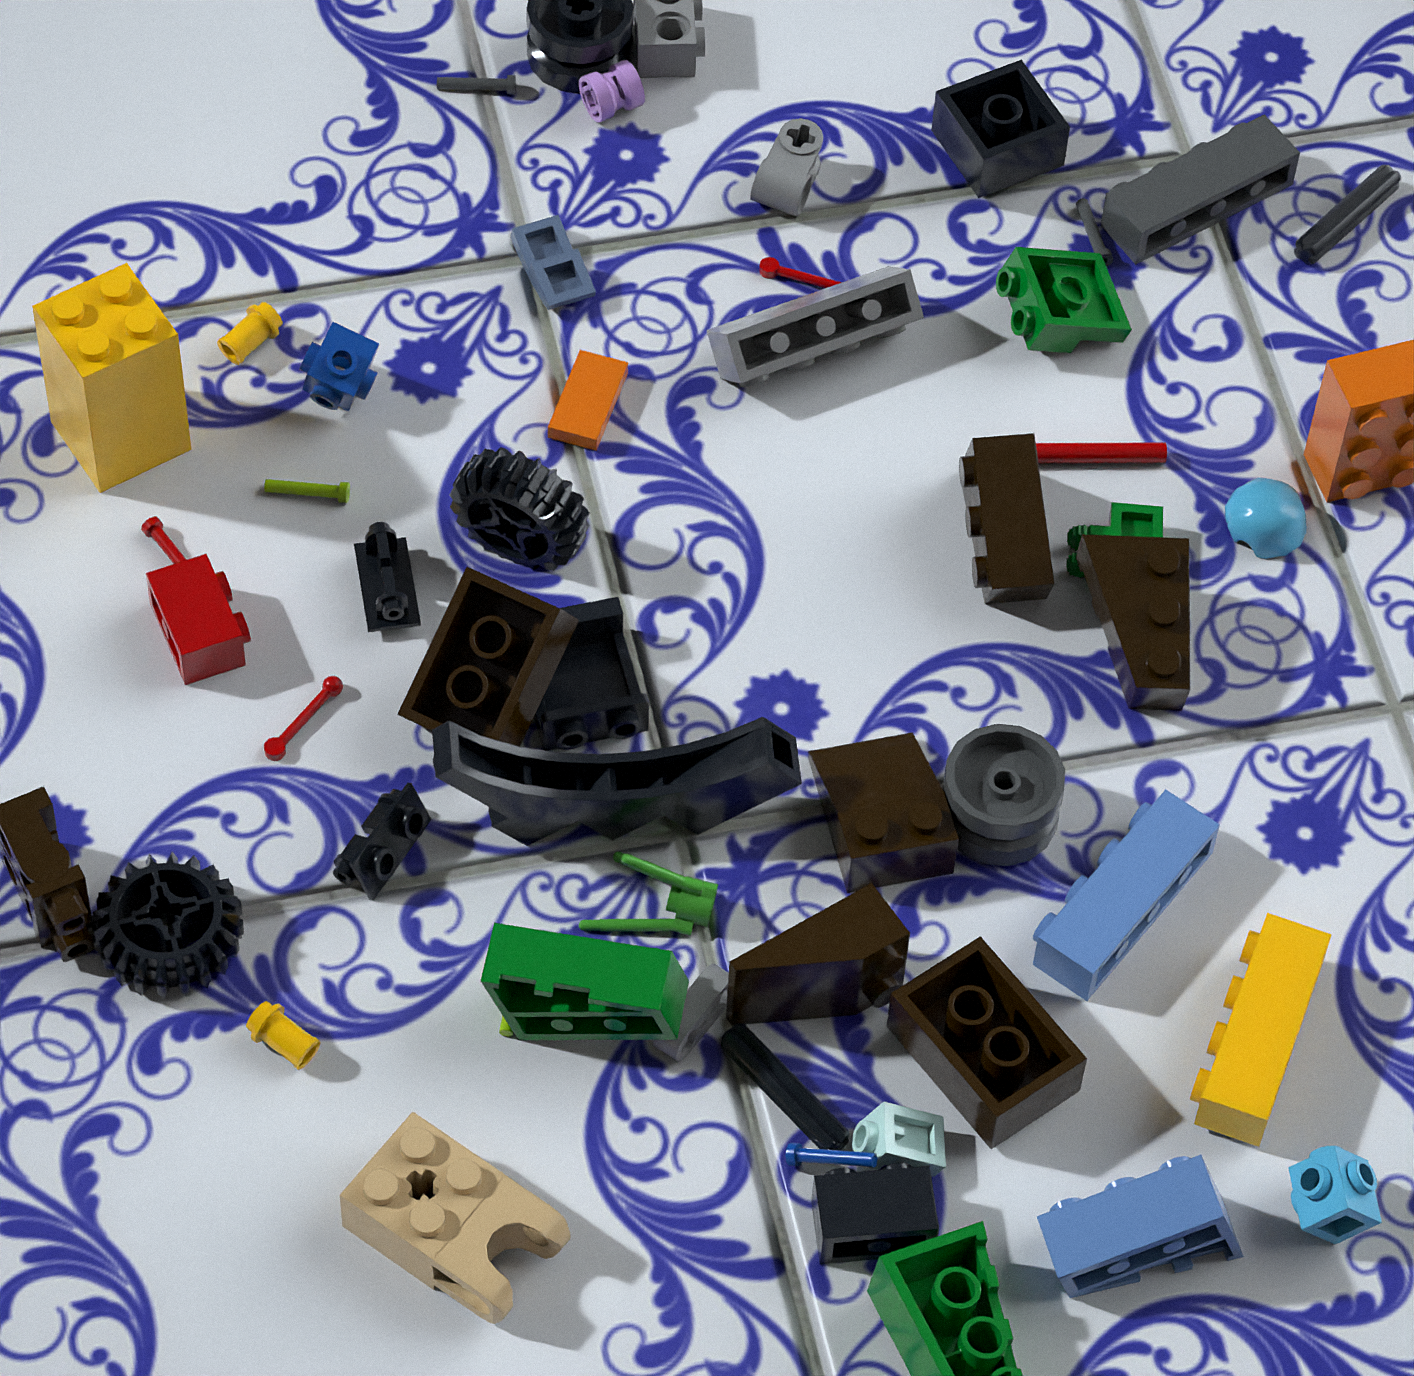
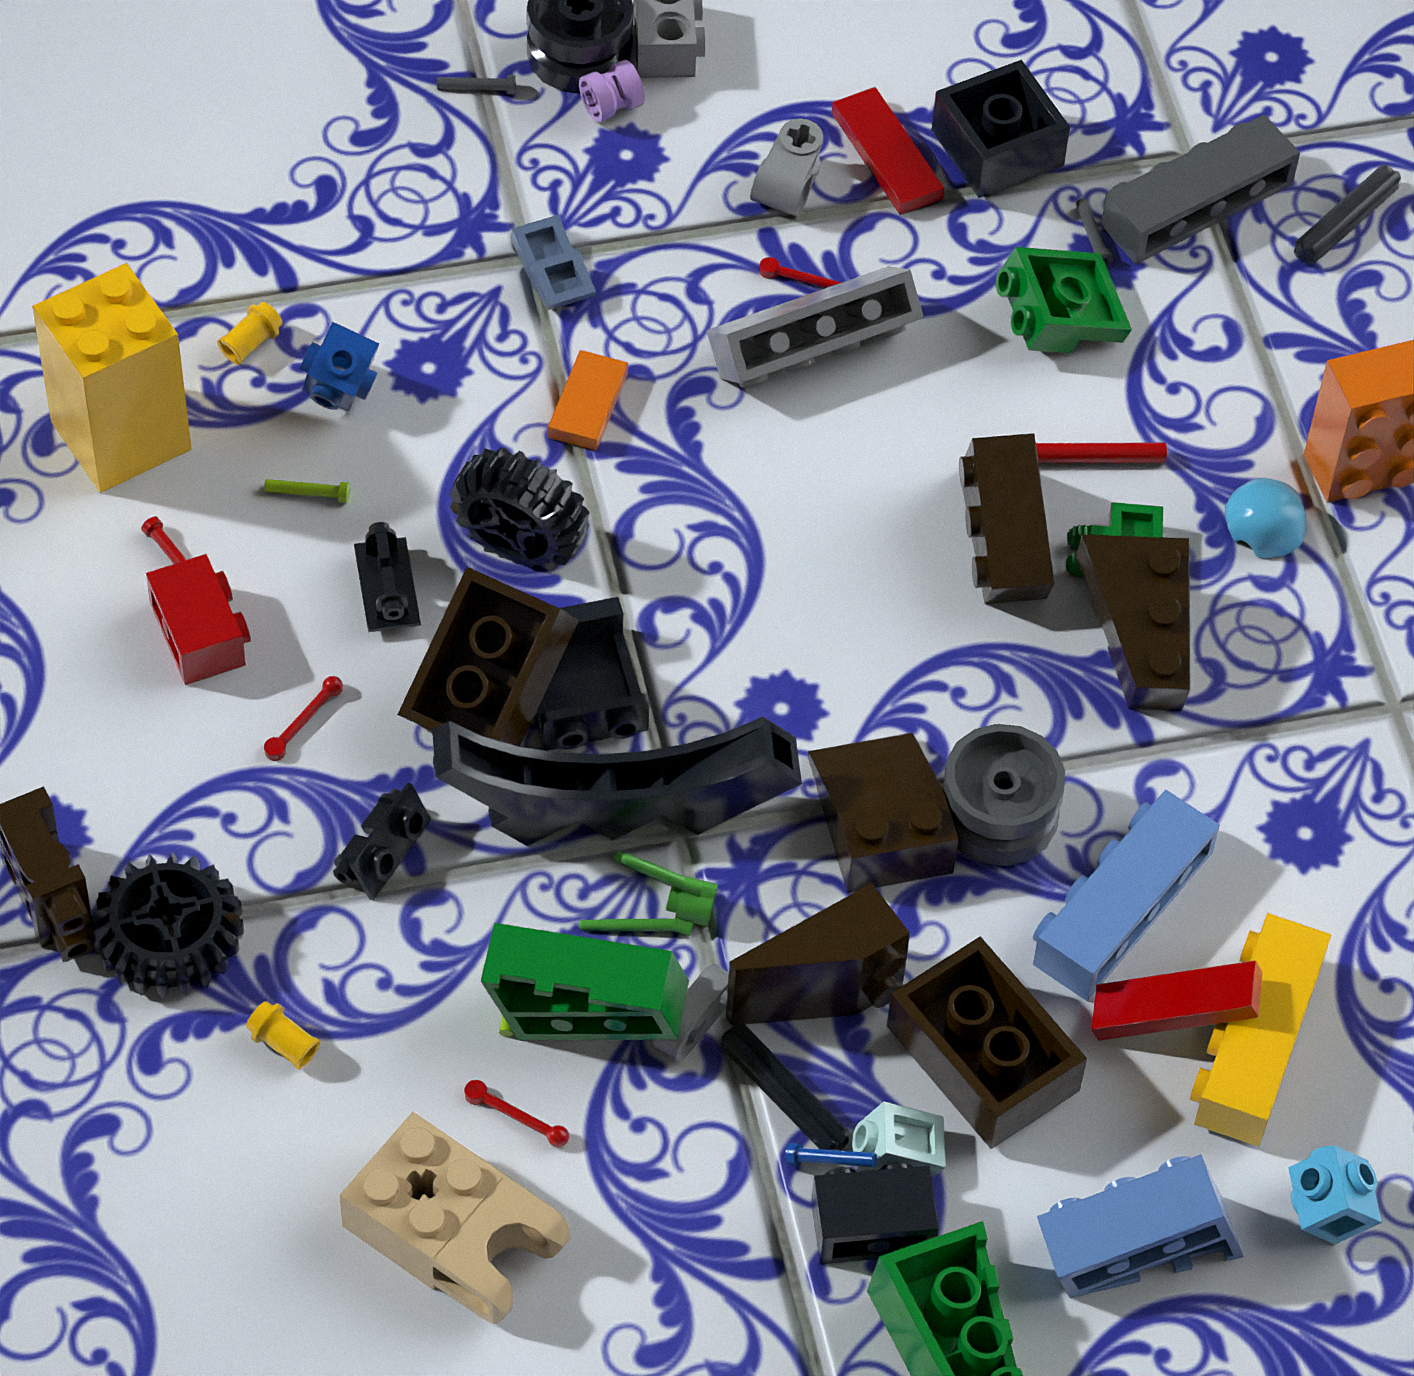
none -> red hinge [464,1080,570,1148]
none -> red tile [831,87,944,215]
none -> red tile [1091,960,1262,1041]

